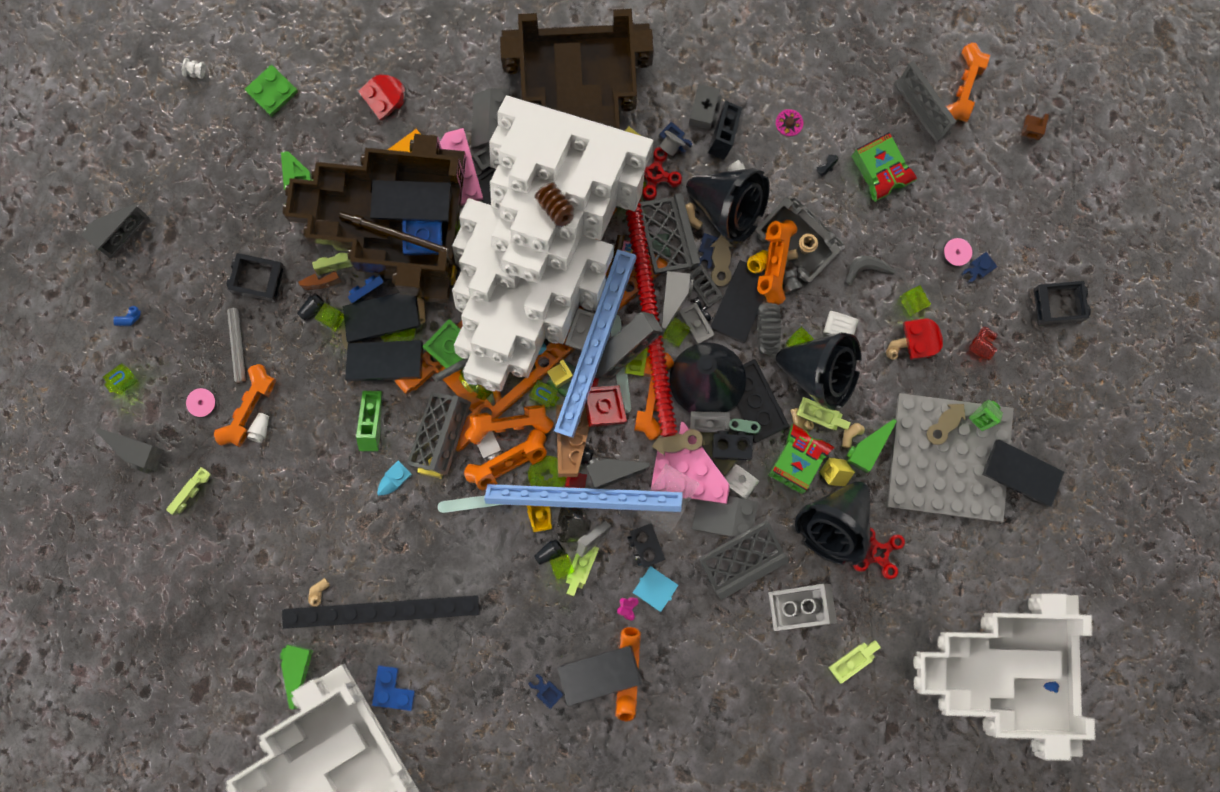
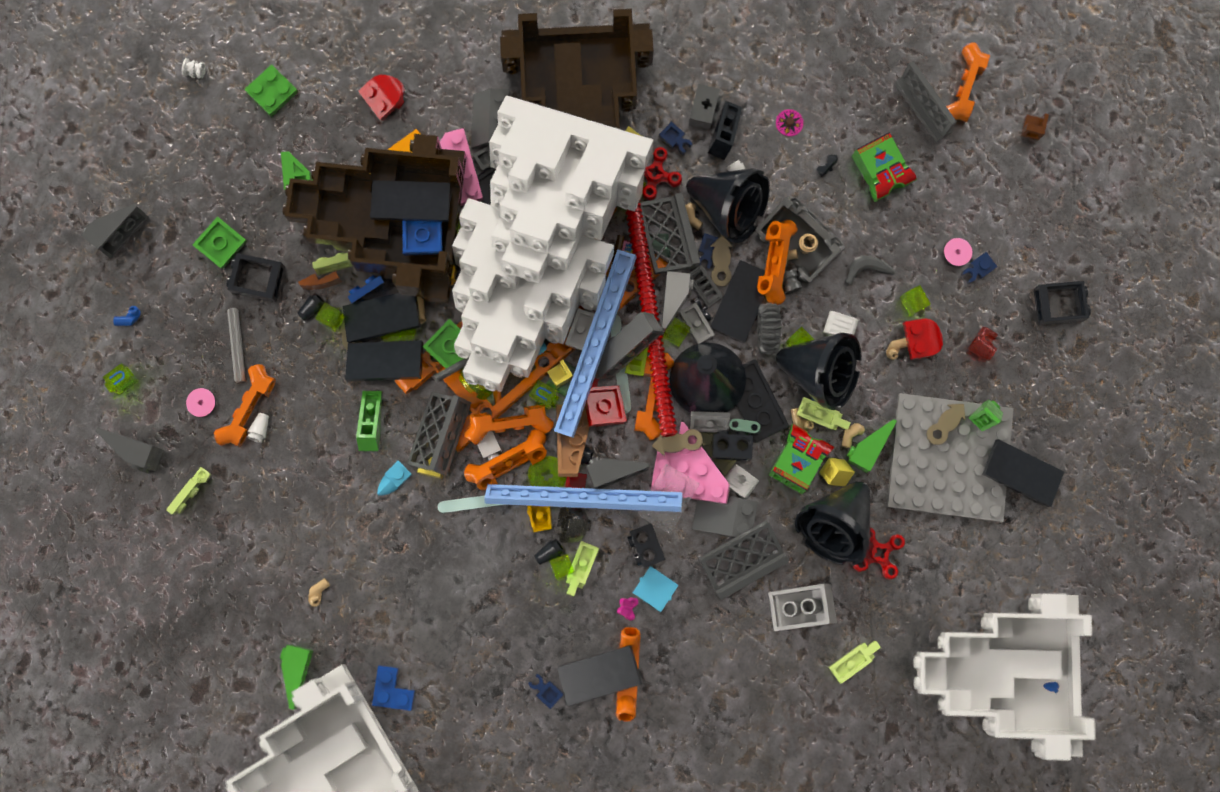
black plate [282,595,480,629] -> none
dark brown bar [339,212,449,253] -> none
reddish brown piece [534,183,575,227] -> none
light grey plate [576,521,611,557] -> none
light grey piece [660,130,686,156] -> none
yellow cone [747,250,768,273] -> none
none -> bright green plate [193,216,248,270]

